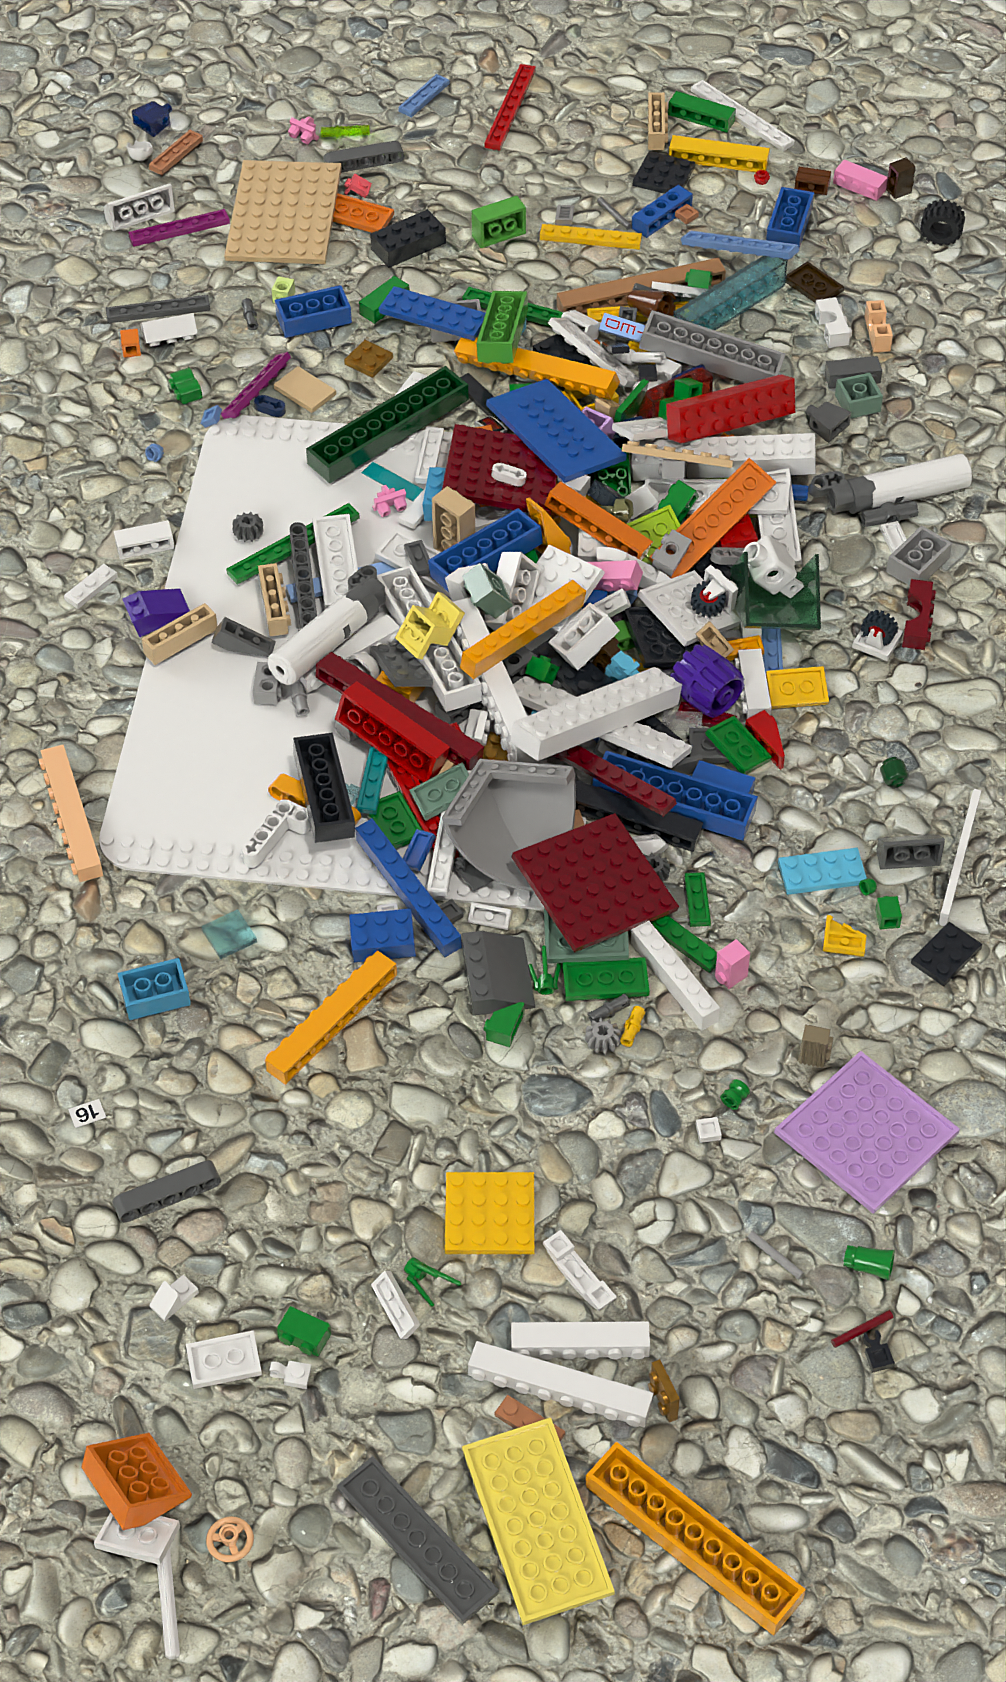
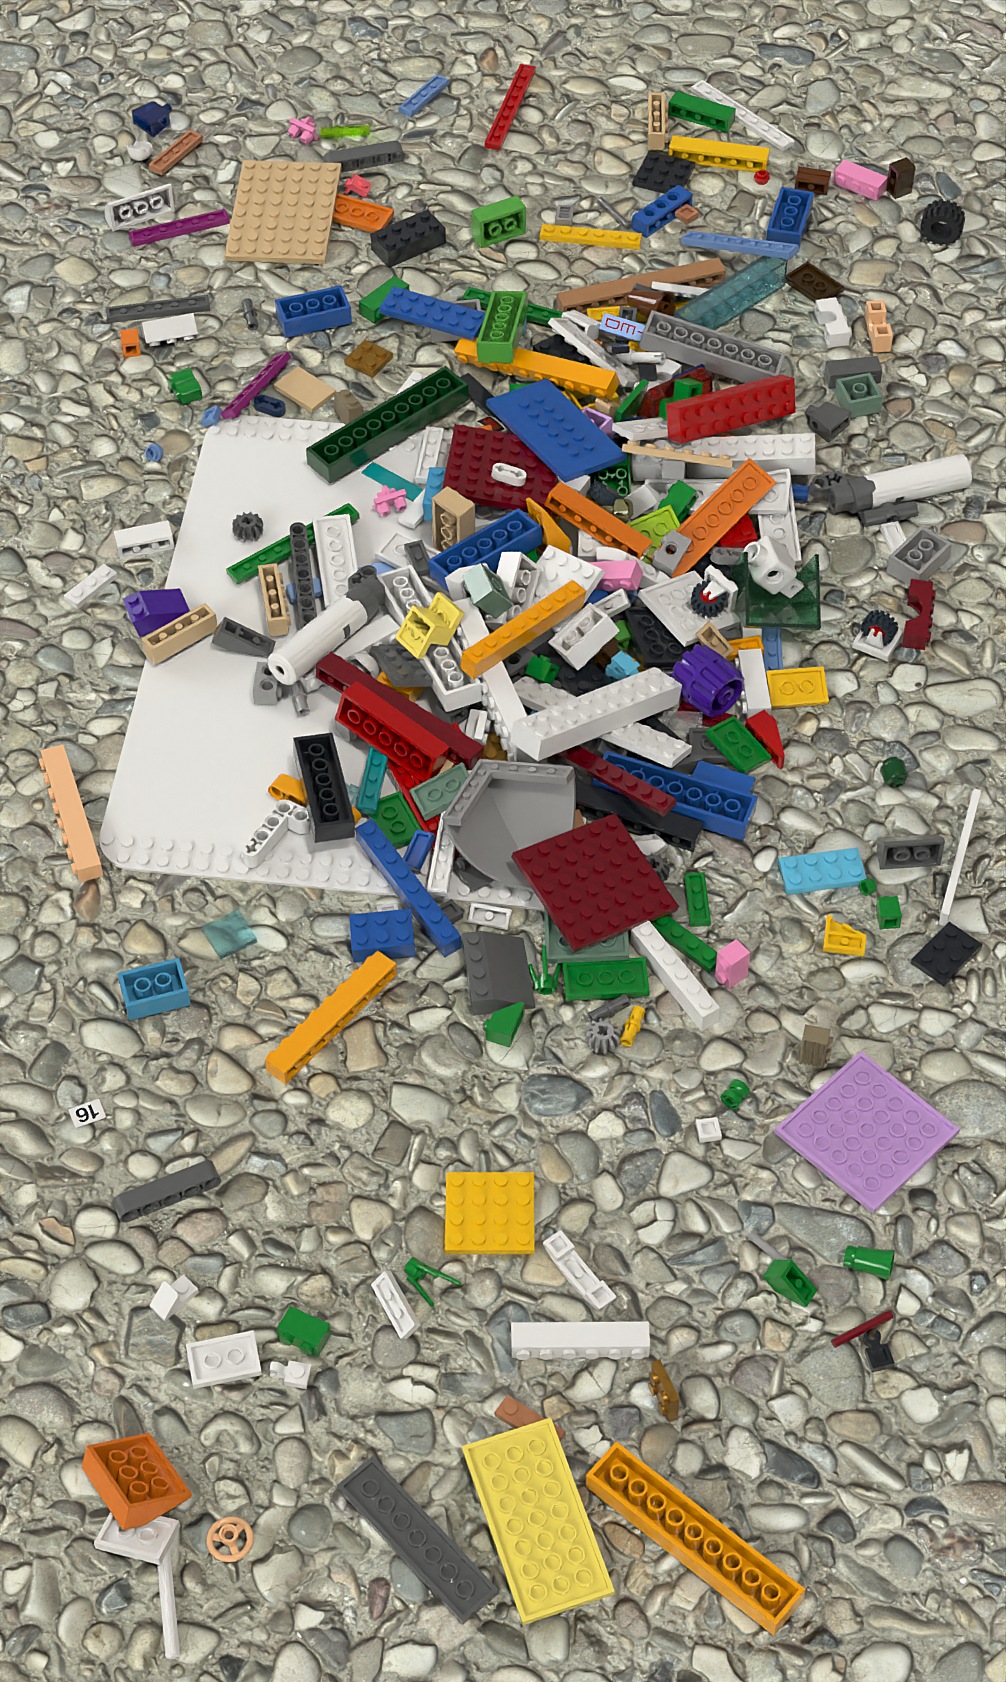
yellowish green brick [271,276,295,303] -> none
white brick [468,1341,654,1428] -> none
green brick [685,269,713,289] -> none
none -> dark tan brick [334,389,364,425]
none -> green slope [763,1260,817,1307]

